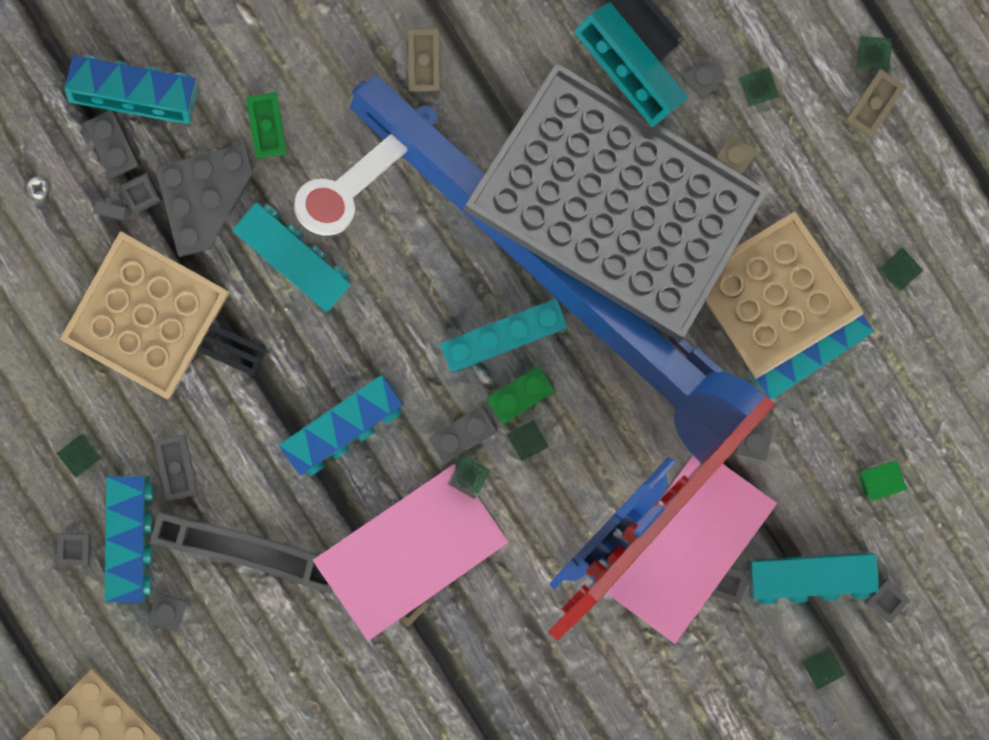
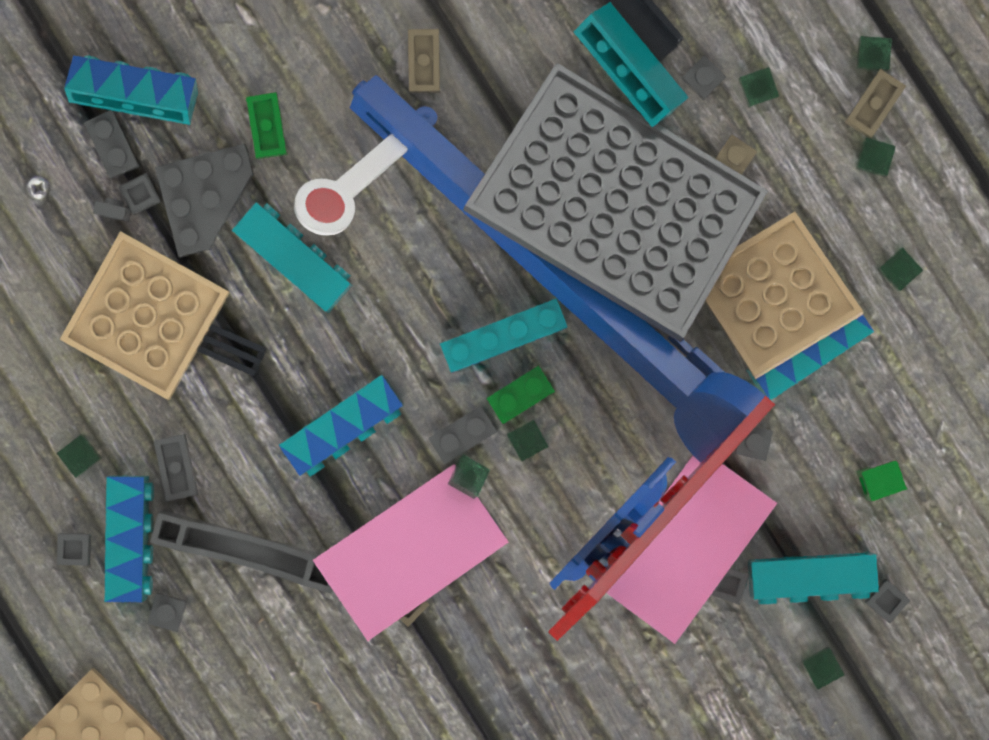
none -> clear green plate [856,137,896,177]

